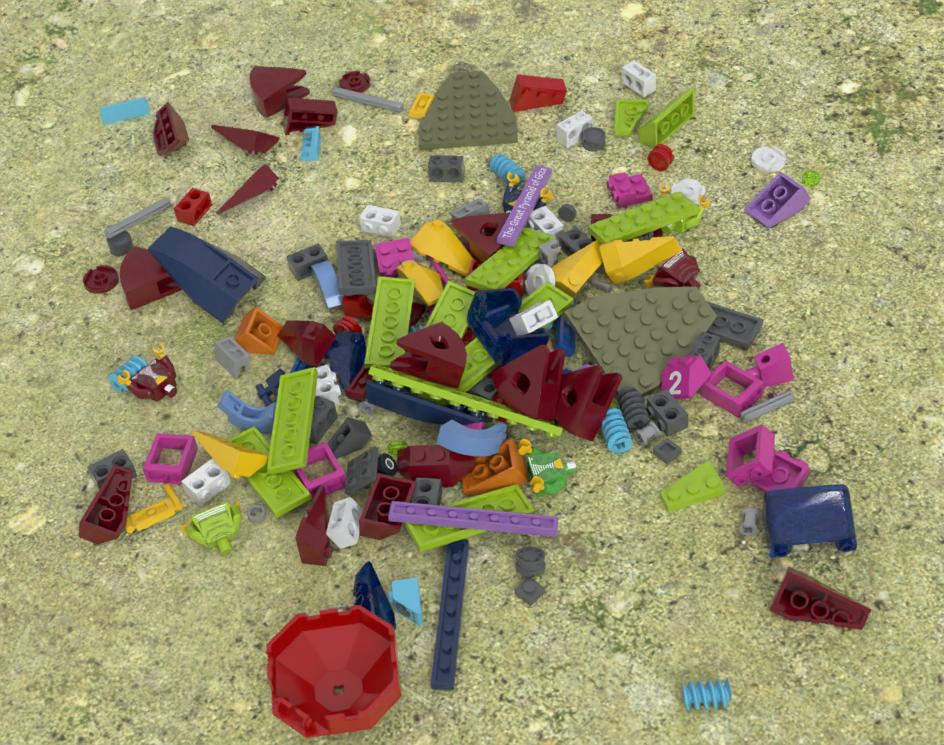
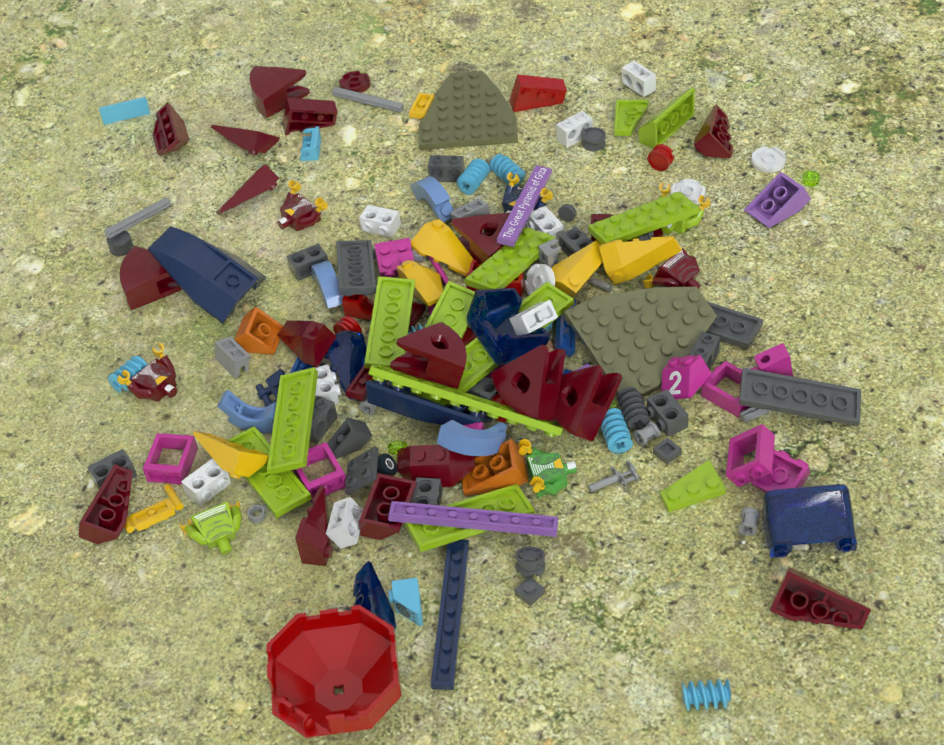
dark red tile [83,265,119,294] -> none
red brick [174,188,212,226] -> none
dark pink plate [607,172,652,208] -> none
none -> dark red torso [277,179,328,231]
none -> medium blue arch [410,176,454,223]
none -> medium azure piece [457,159,490,195]
none -> light grey piece [588,460,639,493]
none -> dark red wedge [694,104,734,158]
none -> dark grey plate [738,368,861,426]

